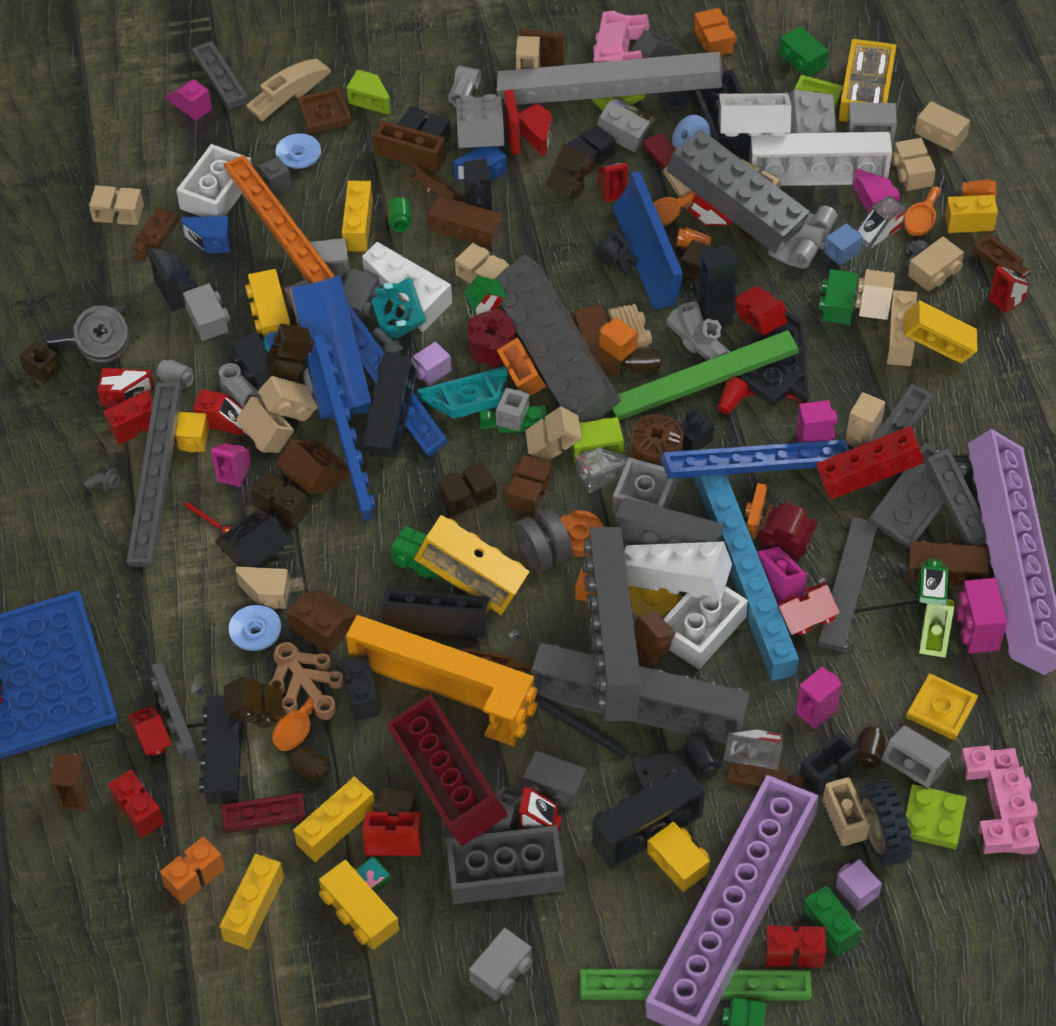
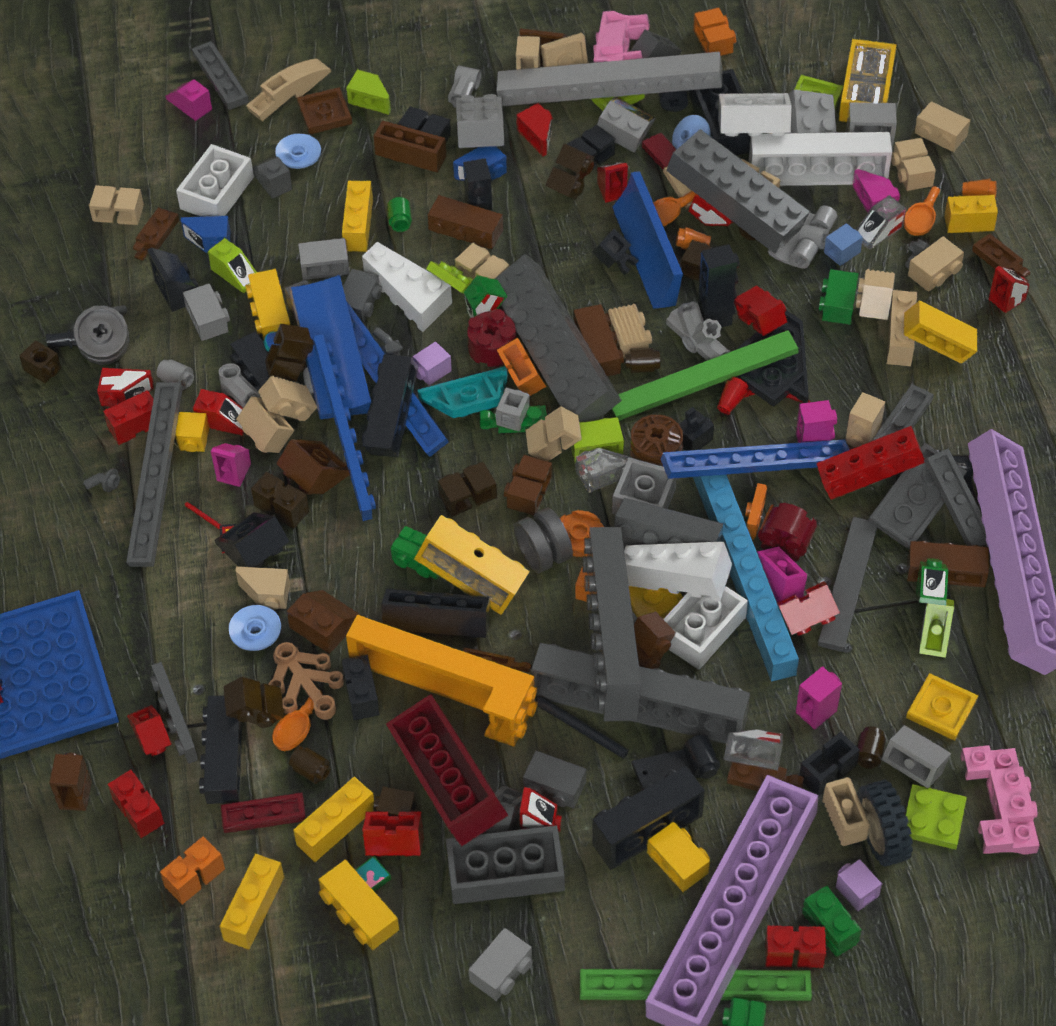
orange tile [224,155,335,284] -> none
teal piece [371,278,427,341] -> none
reddish brown plate [406,164,466,202] -> none
red tile [504,89,521,155] -> none
orange brick [599,317,638,361] -> none
green brick [779,26,829,77] -> none
dark pink brick [955,578,1007,654] -> none
none -> lime slope [208,238,257,293]
none -> lime plate [426,261,473,294]
none -> tan tile [541,33,588,67]

